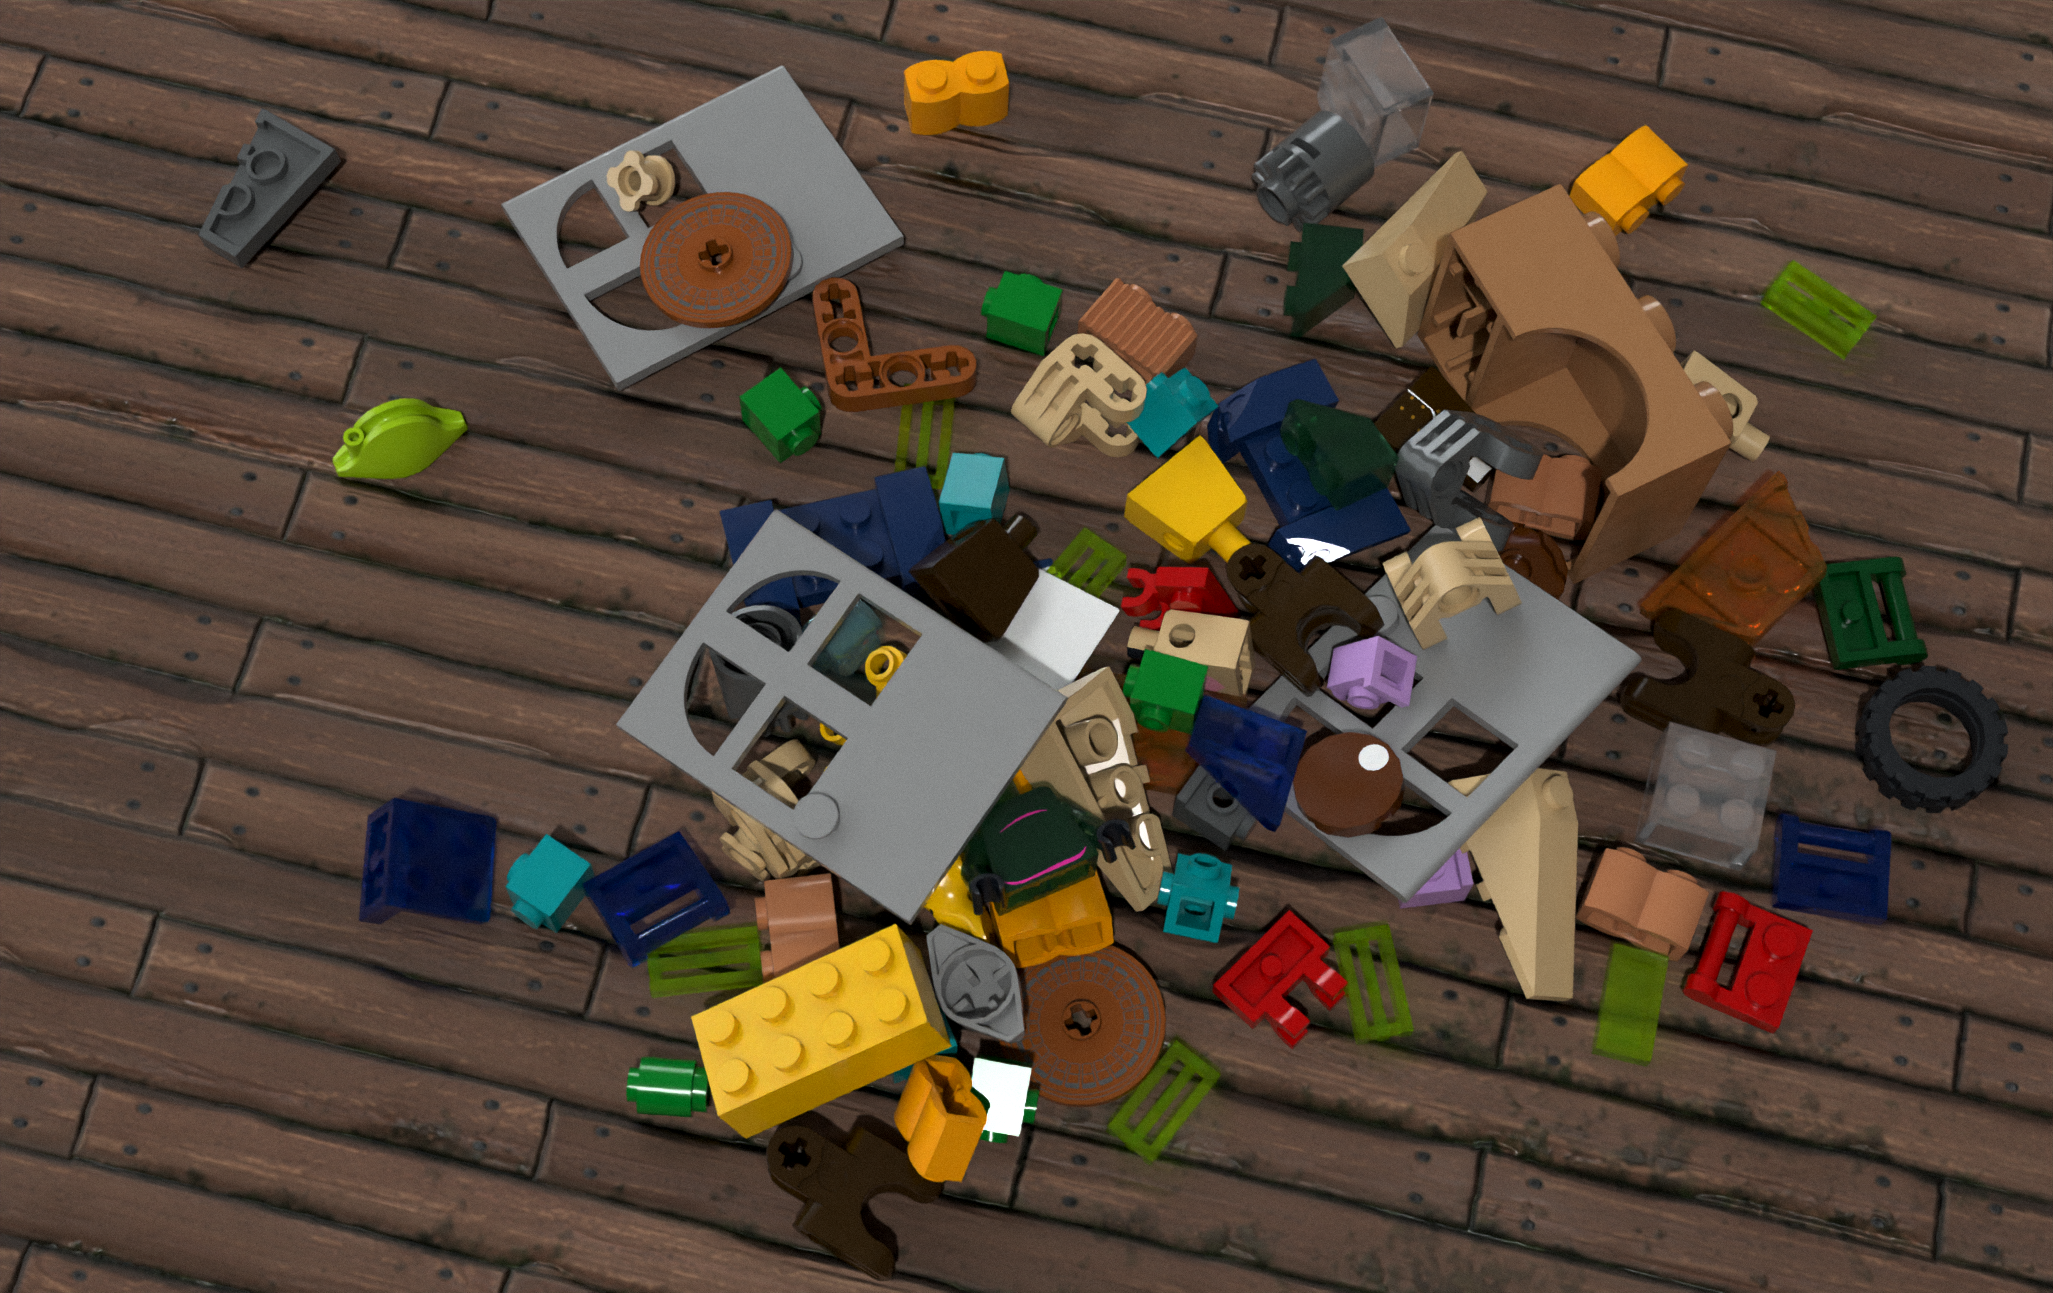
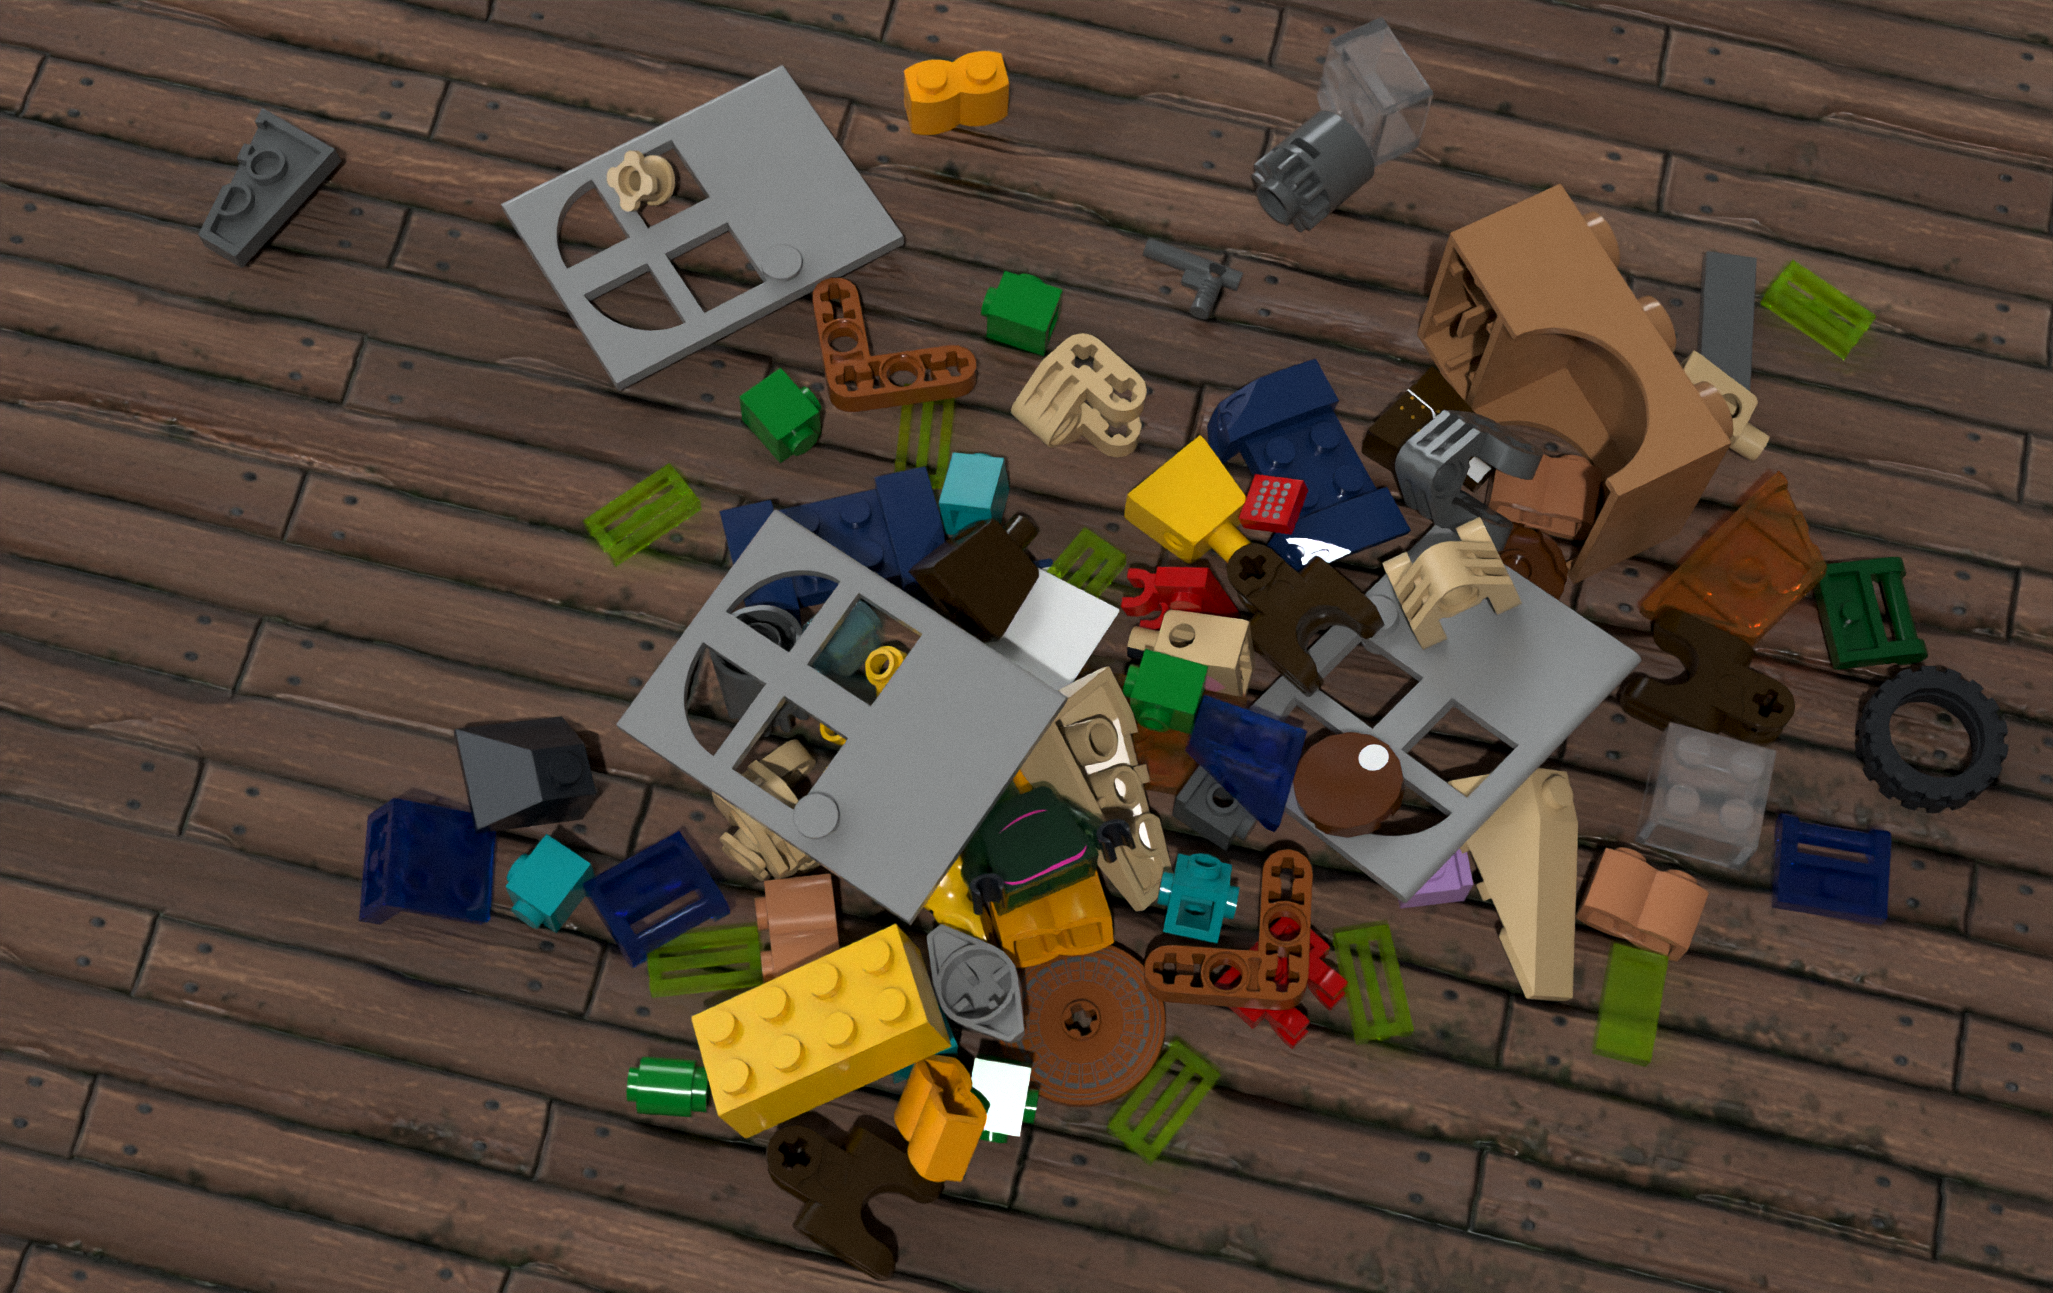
lime hat [332,398,468,479] -> none
dark orange piece [640,192,793,328] -> none
nougat brick [1077,278,1198,384] -> none
teal brick [1126,367,1219,459] -> none
clear green slope [1280,399,1399,511] -> none
clear green slope [1283,223,1364,337] -> none
lavender brick [1327,636,1417,709] -> none
tan wedge [1342,151,1488,348] -> none
light orange brick [1569,125,1688,236] -> none
red plate [1683,891,1813,1034] -> none
none -> black slope [454,716,596,834]
none -> clear neon green tile [583,463,701,567]
none -> dark grey hose [1143,238,1244,319]
none -> dark orange beam [1144,849,1313,1010]
none -> red tile [1238,474,1308,535]
none -> dark grey tile [1697,251,1757,391]

